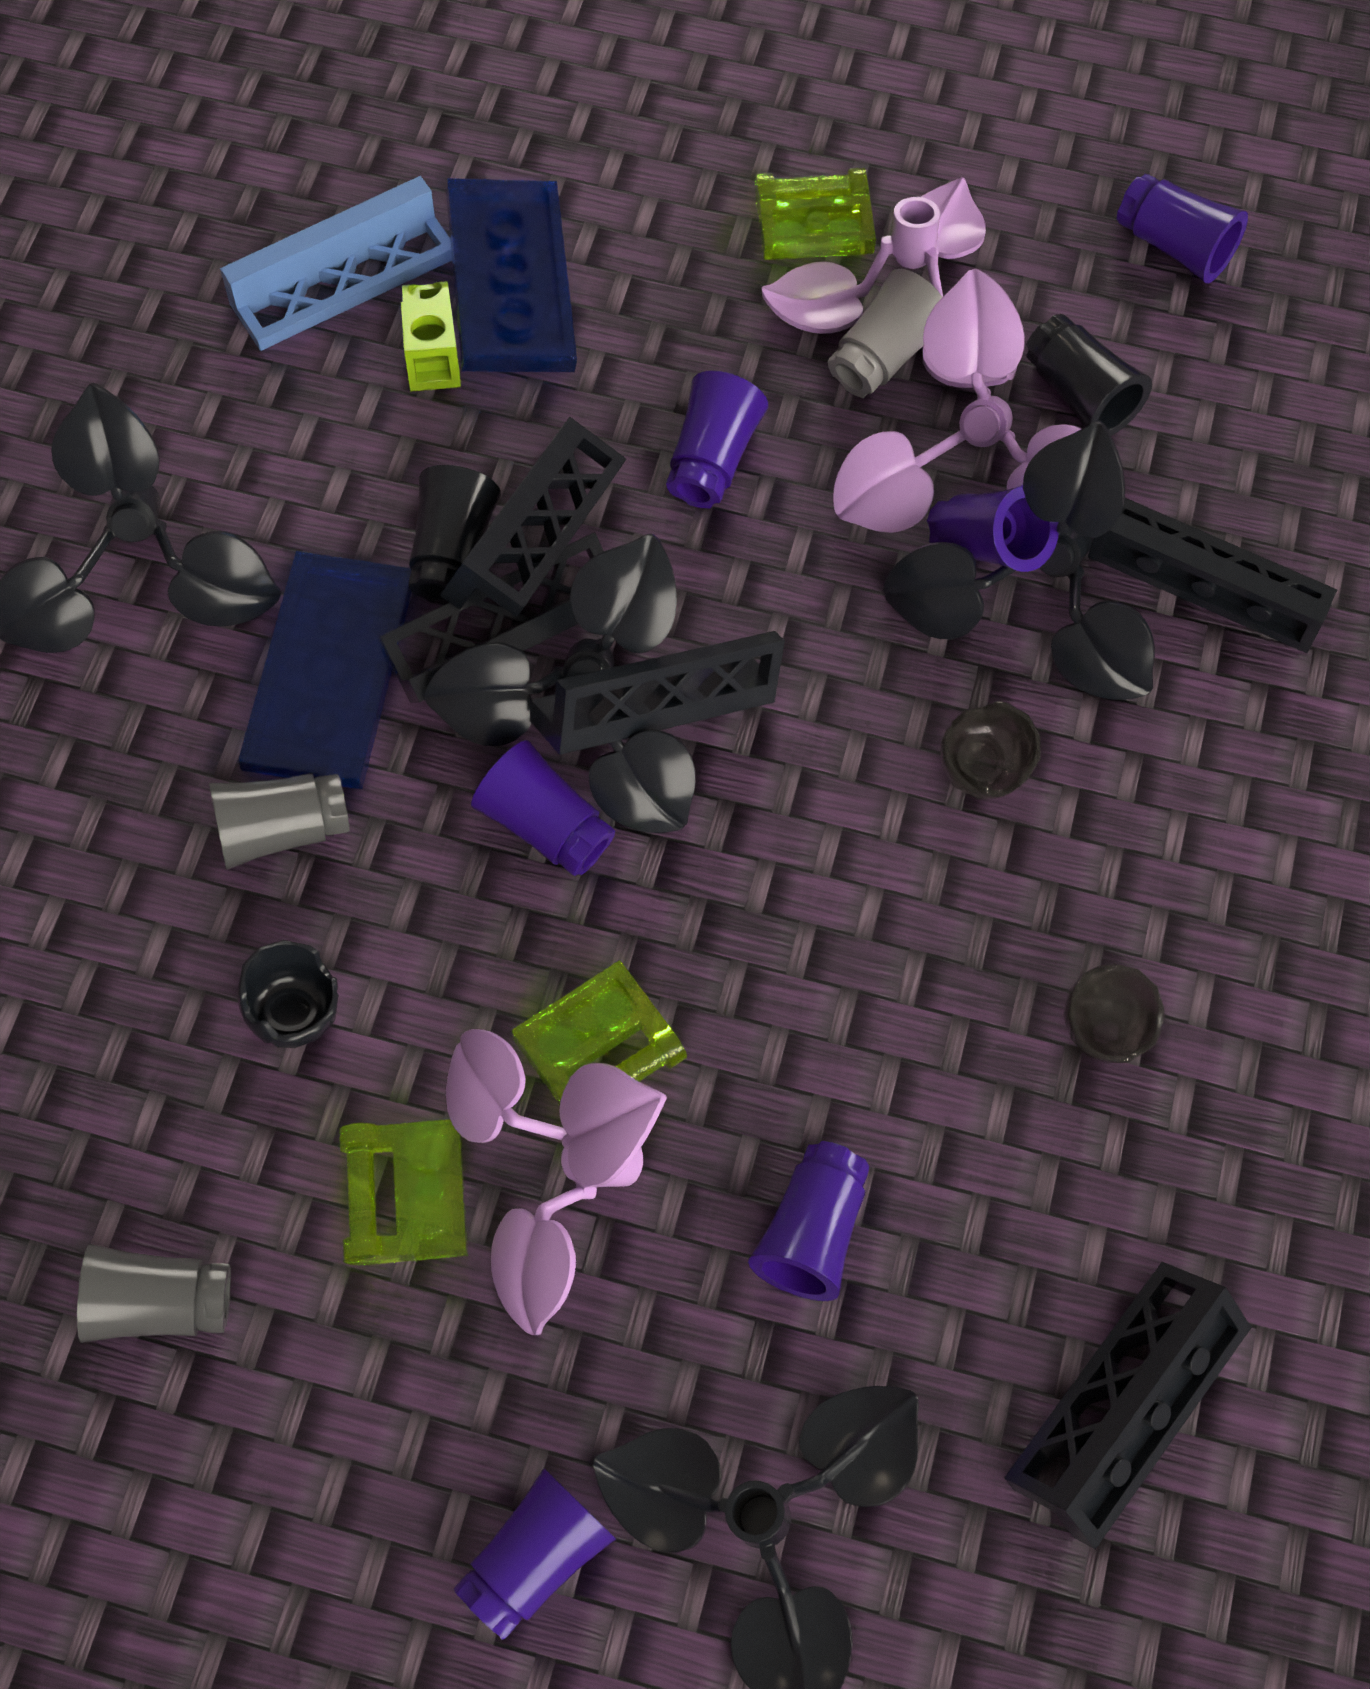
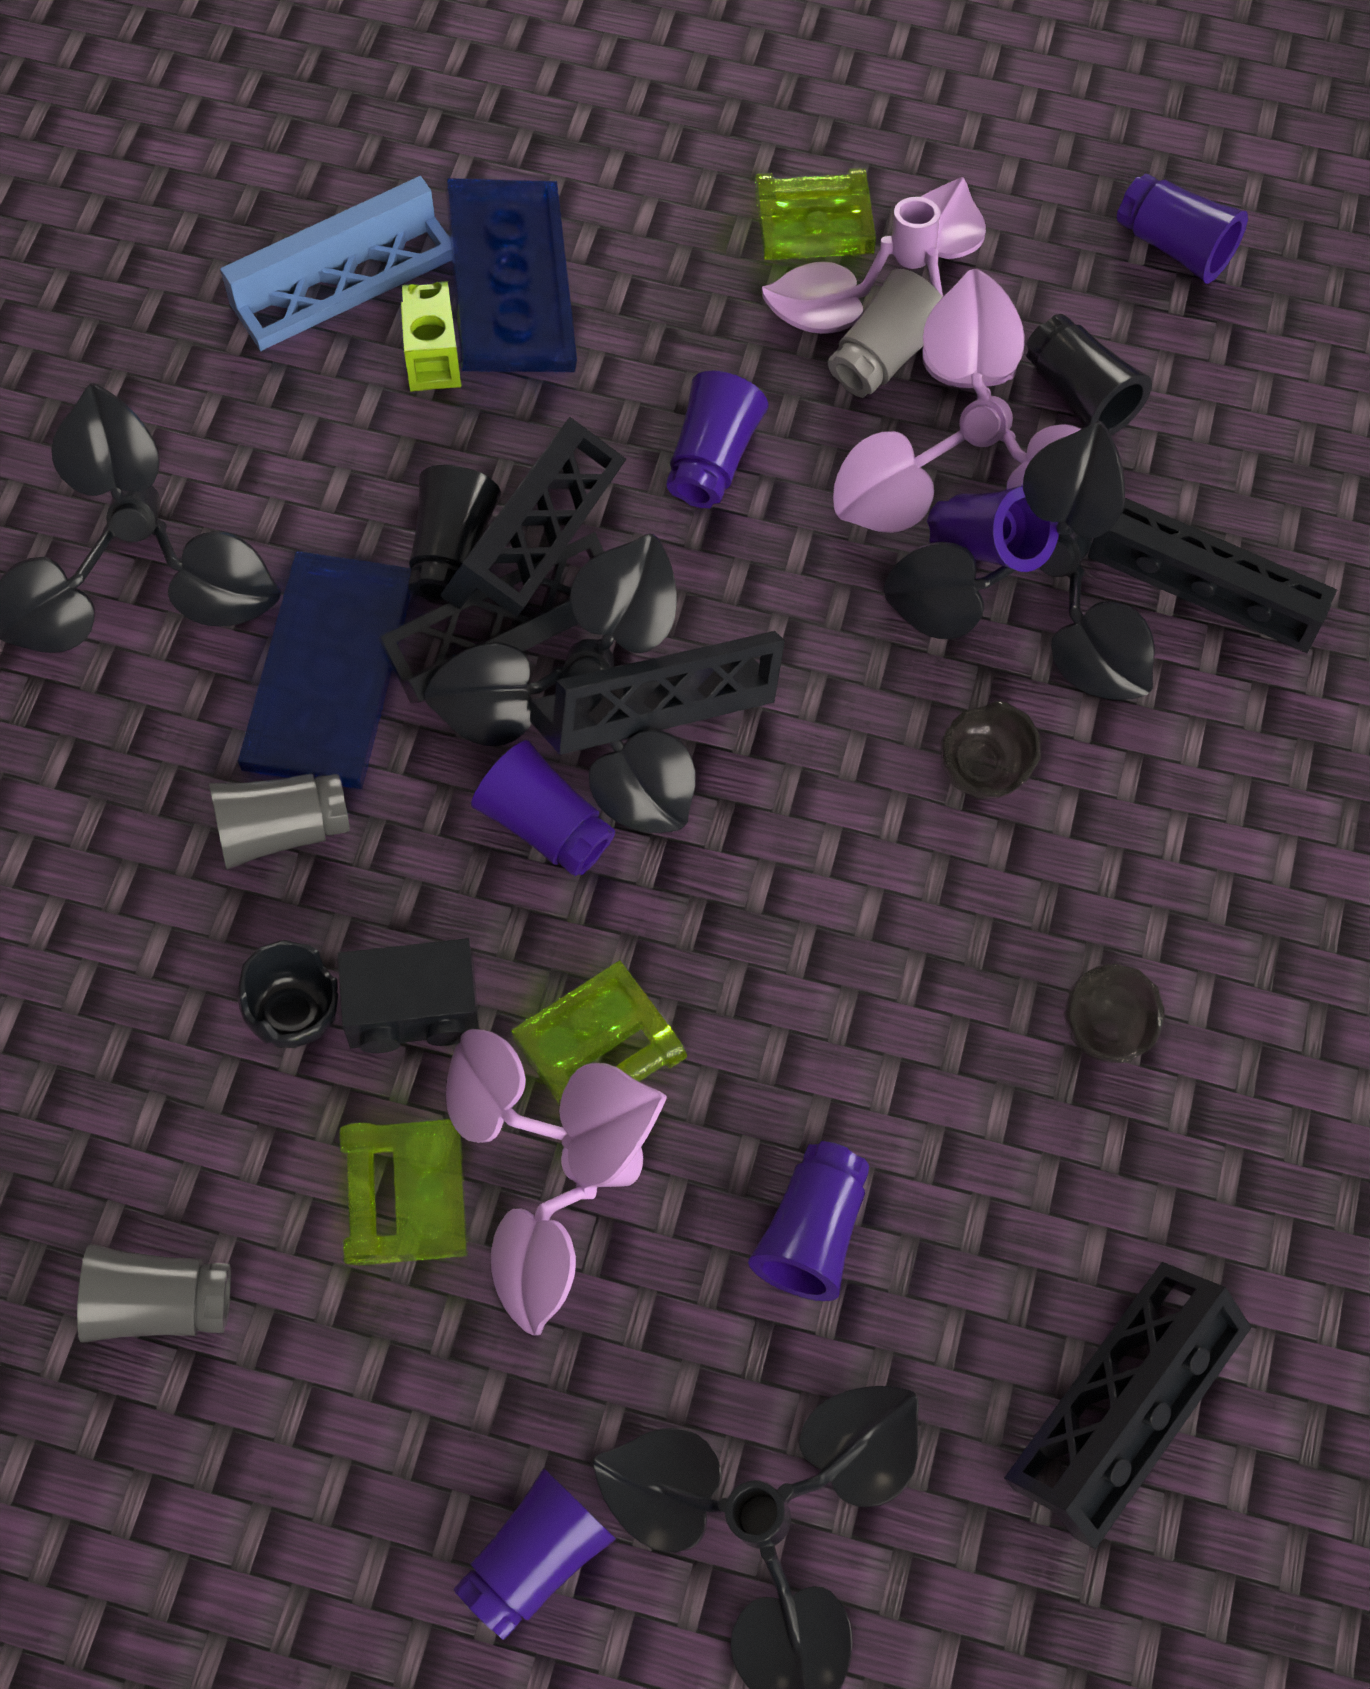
none -> black brick [338,938,480,1053]

